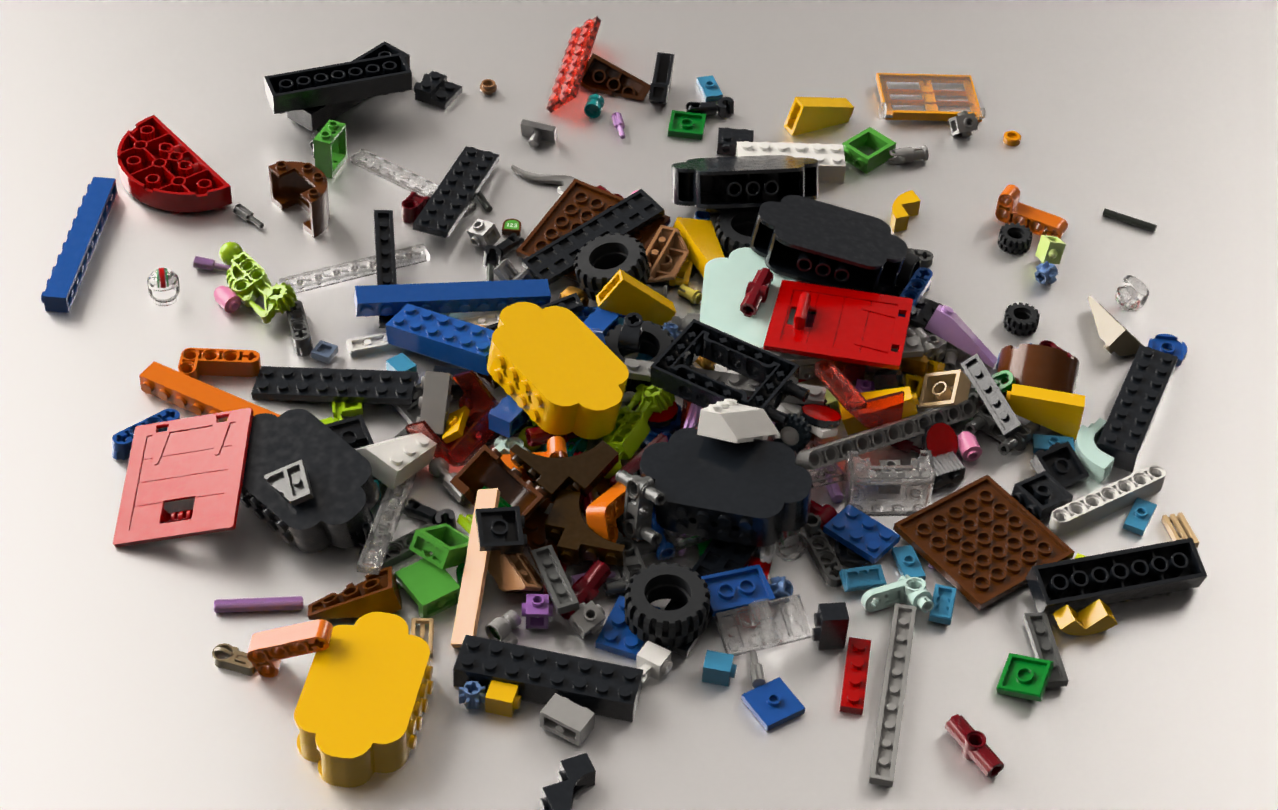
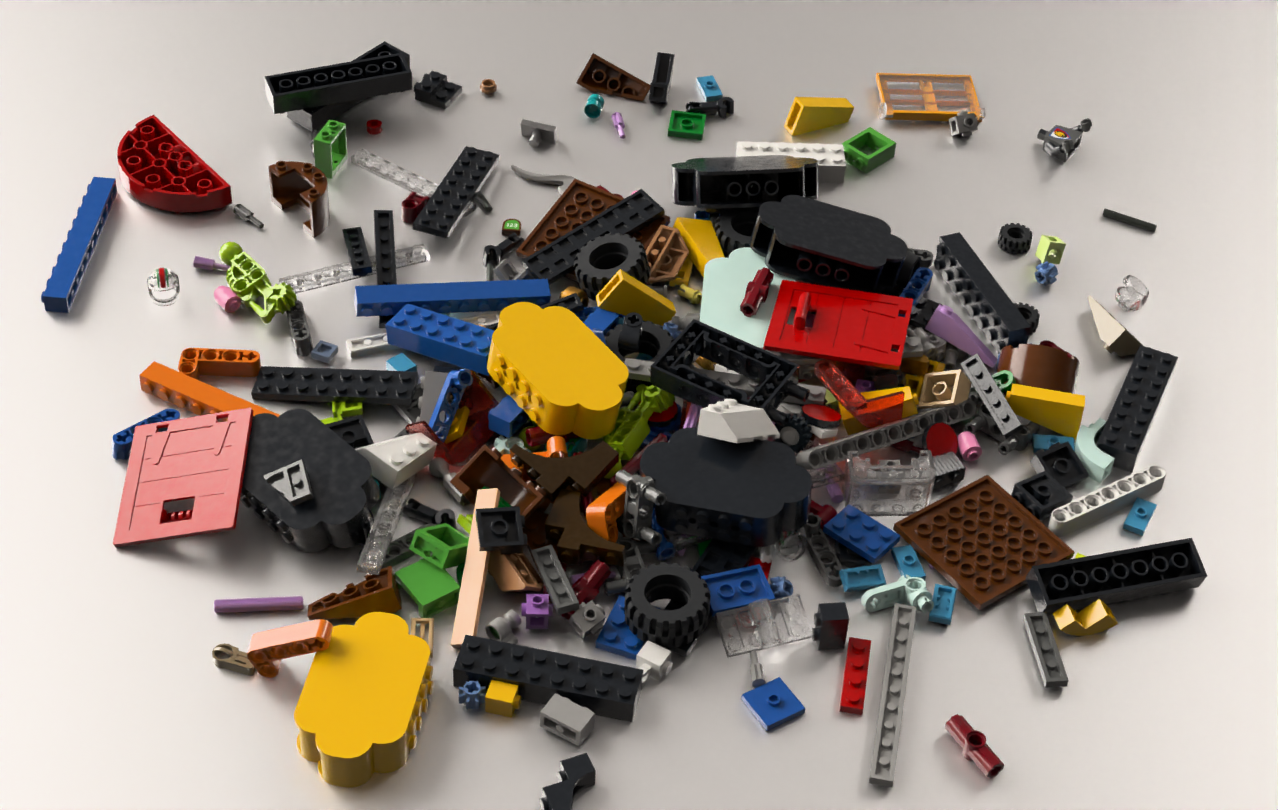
light grey brick [467,219,501,248] -> none
clear red plate [547,16,601,113] -> none
dark azure brick [702,650,737,686] -> none
black plate [717,128,754,156] -> none
light grey piece [887,145,929,165] -> none
yellow brick [890,190,921,233] -> none
orange beam [995,185,1068,238] -> none
green tile [996,653,1054,702] -> none
light orange tile [1003,131,1021,146] -> none
blue plate [1147,334,1187,367] -> none
tan tile [1161,512,1199,548] -> none
none -> black plate [342,227,372,276]
none -> red bush [366,119,382,135]
none -> blue beam [425,369,473,445]
none -> black brick [934,232,1031,354]
none -> dark grey torso [1037,118,1092,162]

